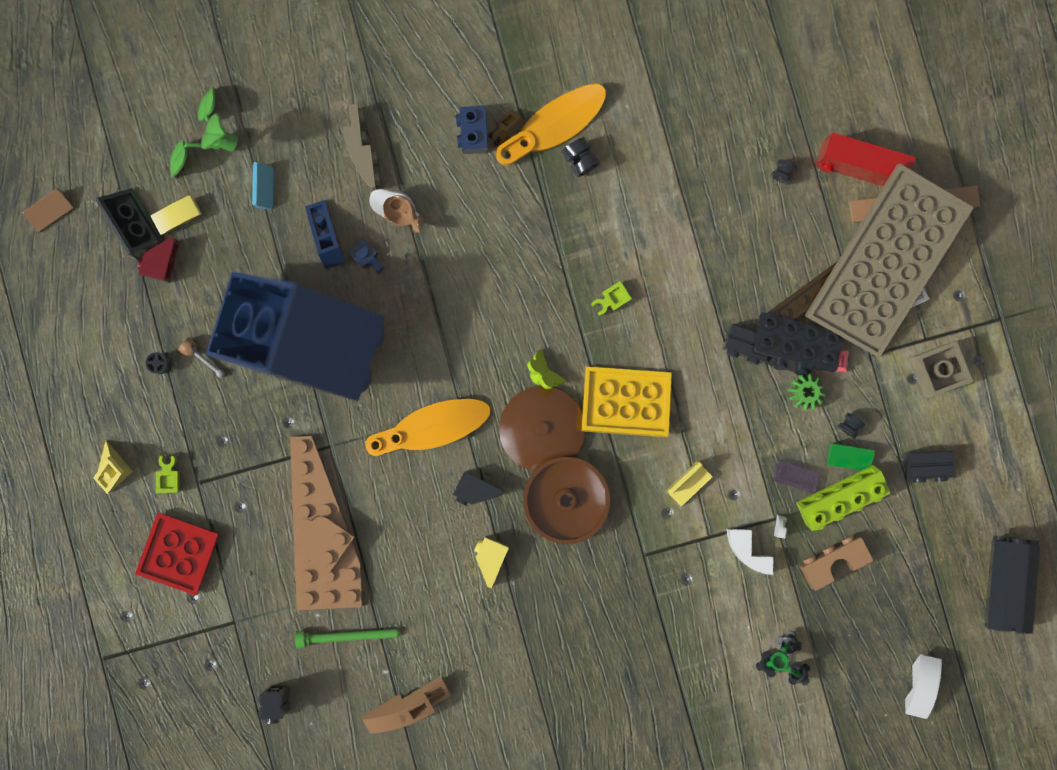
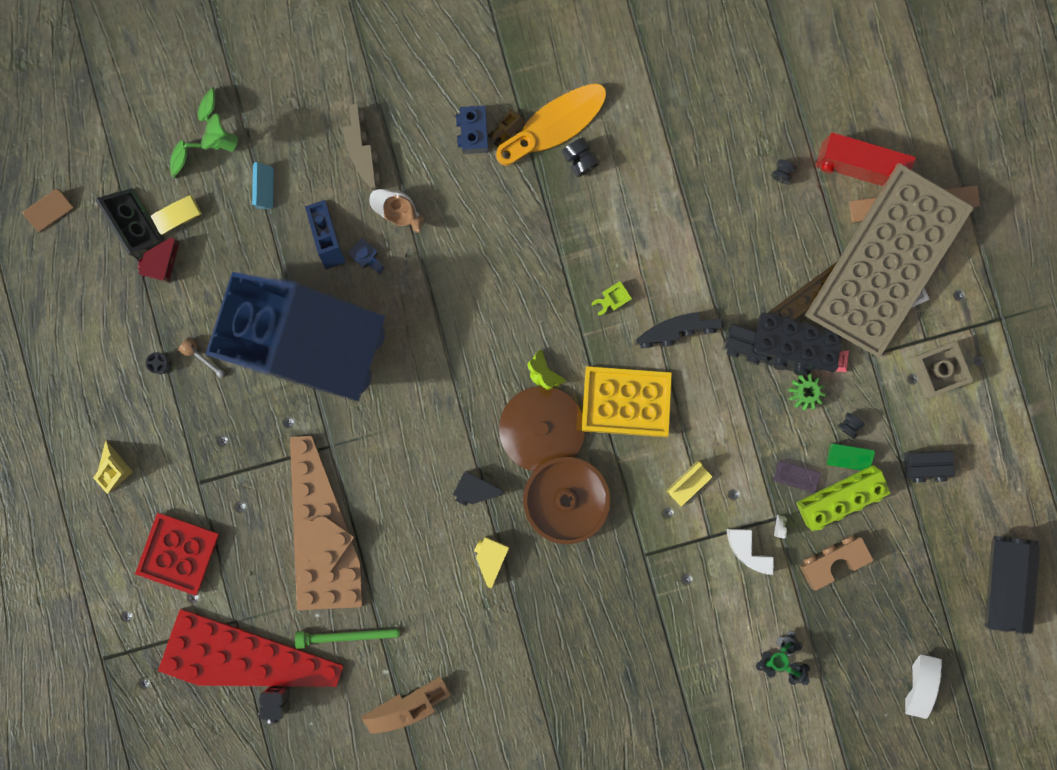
lime plate [156,456,180,493] -> none
light orange plant [366,399,490,456] -> none
none -> red wing [158,608,344,687]
none -> black slope [635,312,722,349]

